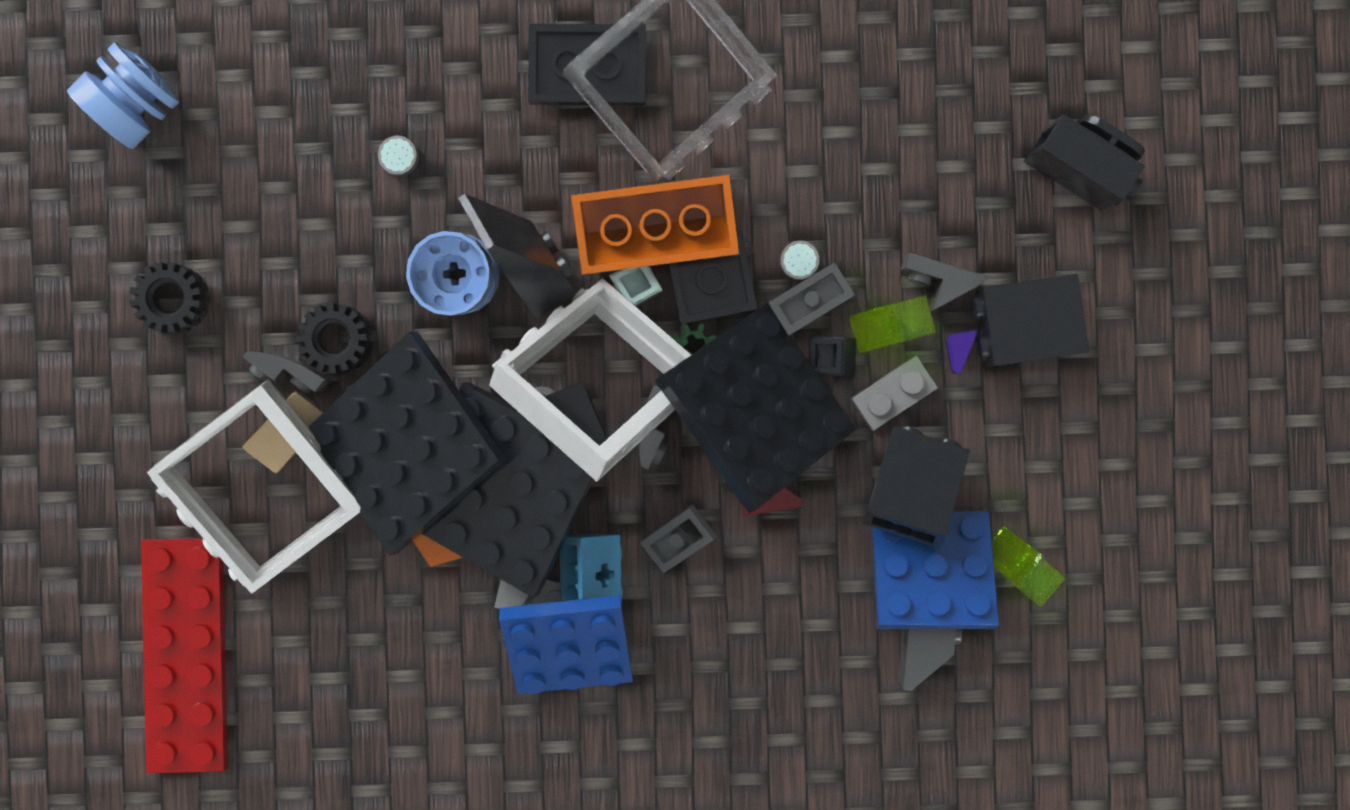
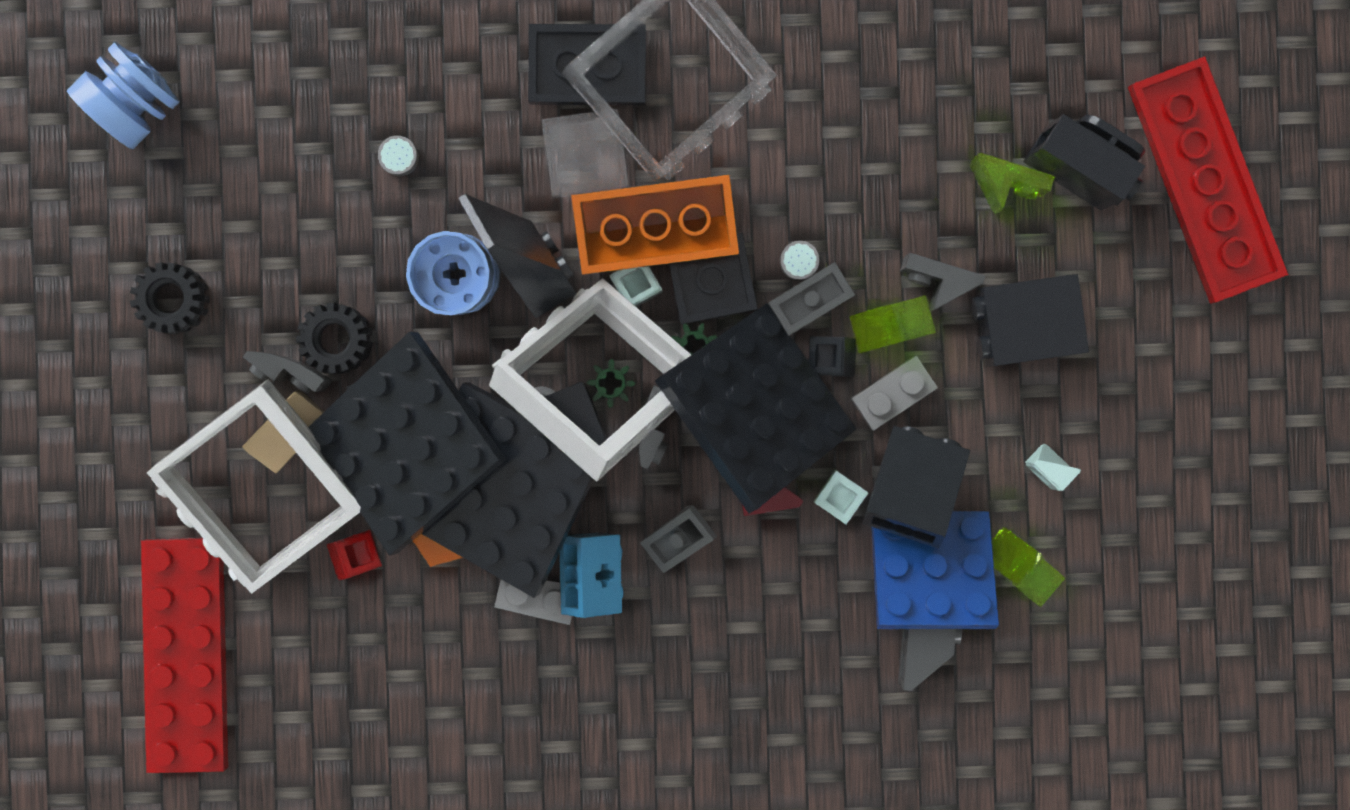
blue plate [499,595,633,694] -> none
dark purple slope [945,330,977,374] -> none
none -> red slope [327,530,382,580]
none -> clear plate [541,109,629,198]
none -> dark green gear [586,359,636,408]
none -> light aqua plate [813,470,868,525]
none -> clear neon green slope [970,152,1055,214]
none -> light aqua slope [1025,444,1081,491]
none -> red plate [1128,56,1288,304]

